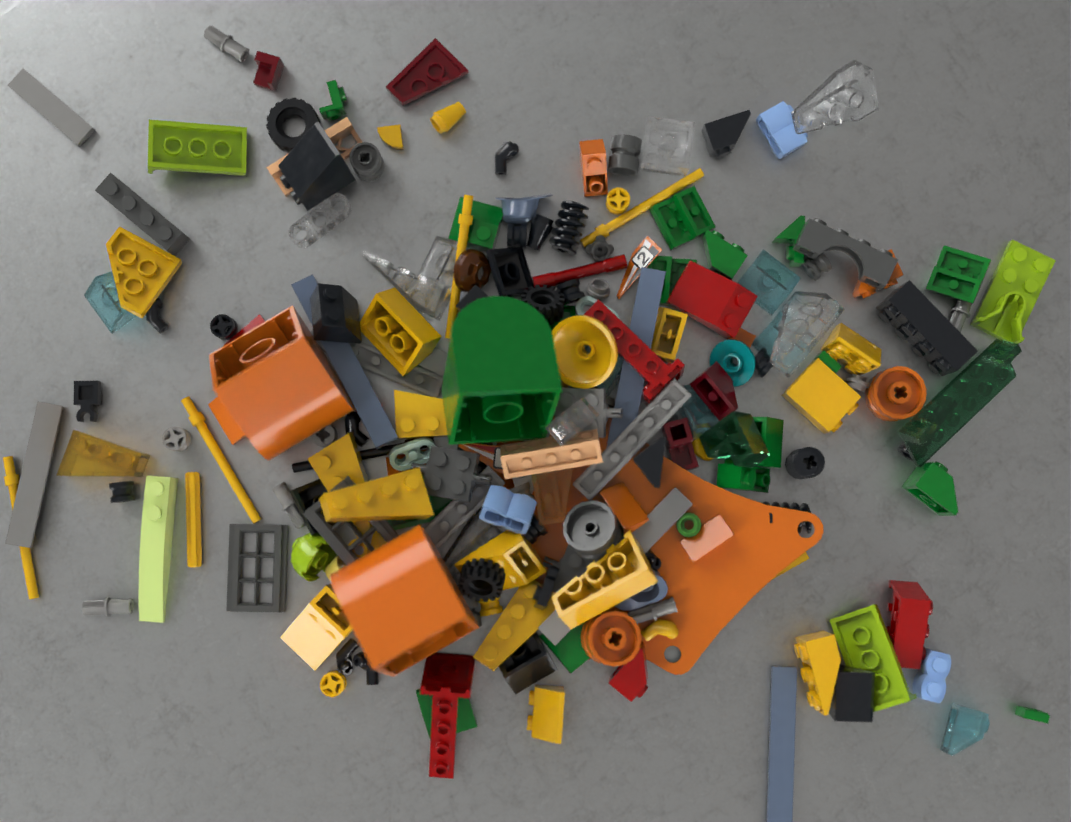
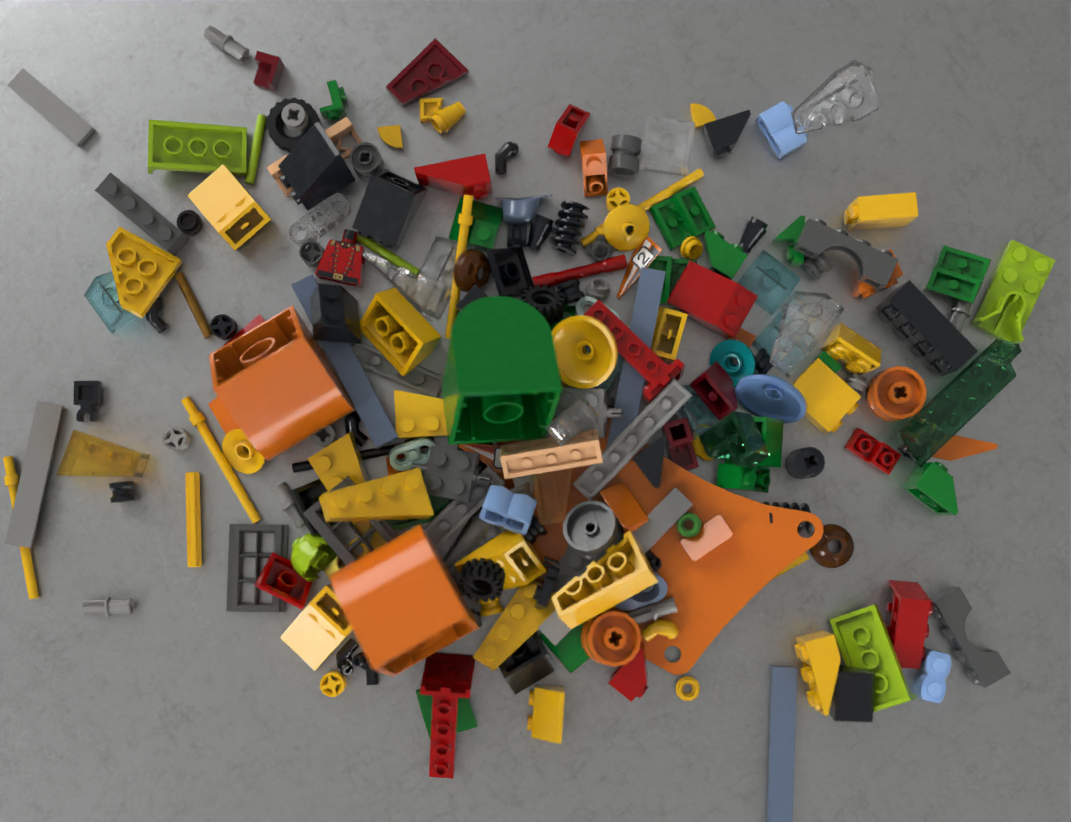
yellowish green slope [139,475,179,623] -> none
clear light blue slope [940,703,990,756] -> none
green tile [1015,705,1050,724] -> none
none -> pearl gold bar [174,272,214,339]
none -> black plate [177,210,201,234]
none -> yellow slope [187,164,272,251]
none -> yellow dish [222,429,265,474]
none -> lime bar [244,114,267,185]
none -> red slope [254,552,313,609]
none -> light grey wheel [281,103,309,132]
none -> dark grey wheel [299,240,325,268]
none -> red torso [315,229,365,289]
none -> black slope [352,169,428,248]
none -> lime bar [356,234,420,278]
none -> red slope [414,153,493,200]
none -> yellow tile [419,97,443,124]
none -> red slope [548,104,591,157]
none -> yellow dish [603,204,650,251]
none -> yellow plate [675,676,700,701]
none -> yellow plate [680,236,703,260]
none -> yellow tile [690,103,716,129]
none -> medium blue dish [735,374,807,424]
none -> black cone [738,216,768,253]
none -> reddish brown piece [809,524,854,568]
none -> yellow brick [844,192,919,231]
none -> red slope [844,428,901,475]
none -> orange sticker [929,431,998,461]
none -> dark grey arch [930,586,1011,688]

